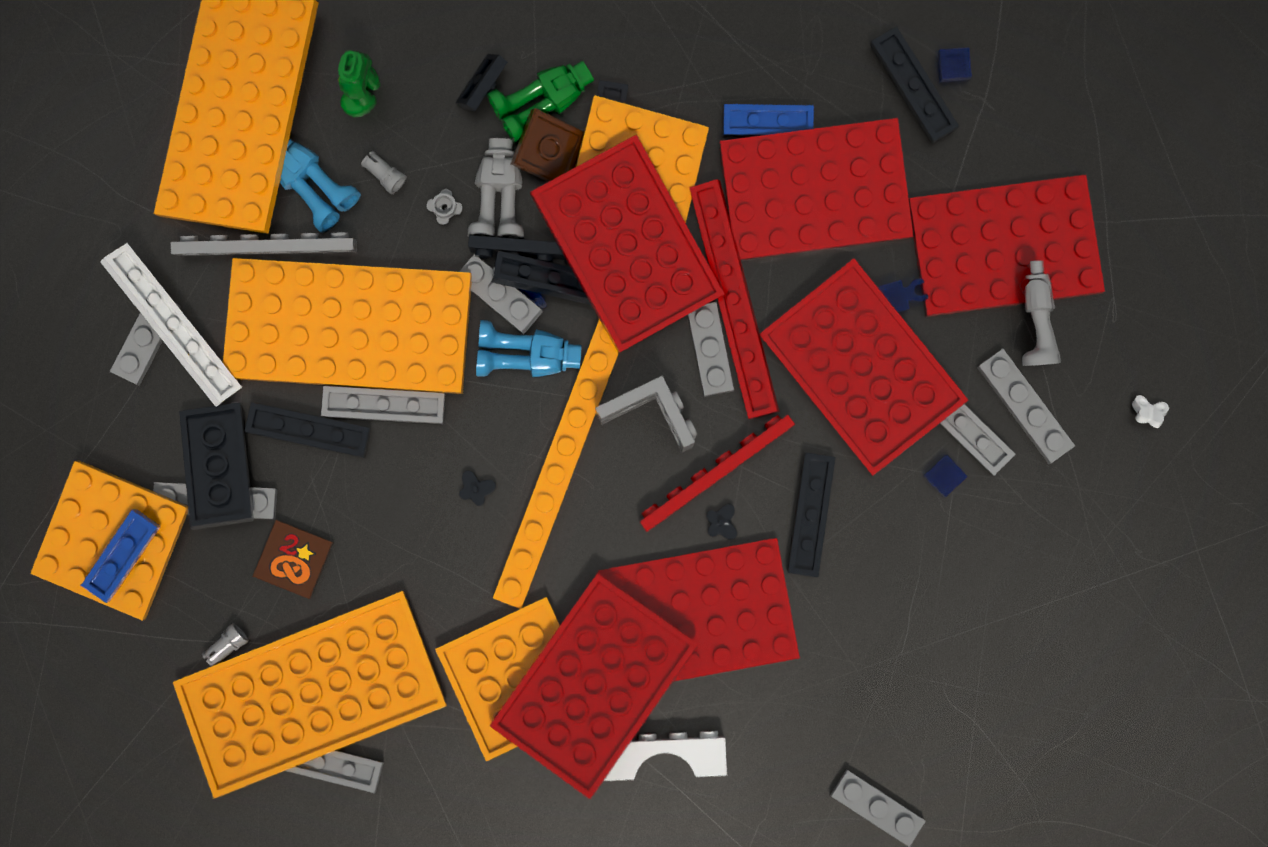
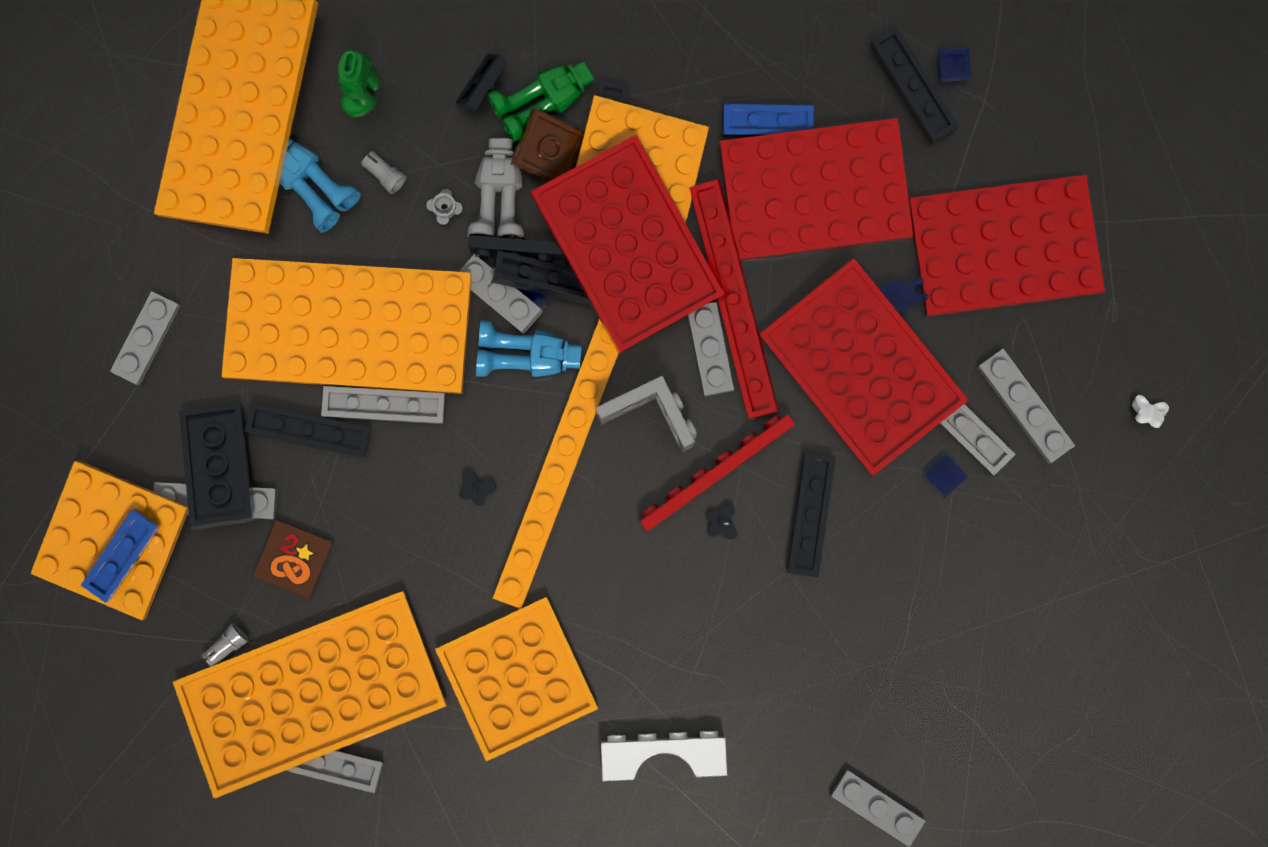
white plate [100,243,242,407] -> none
light grey plate [171,232,357,256] -> none
red plate [489,573,699,799] -> none
red plate [598,538,800,682] -> none
light grey piece [1022,261,1061,366] -> none

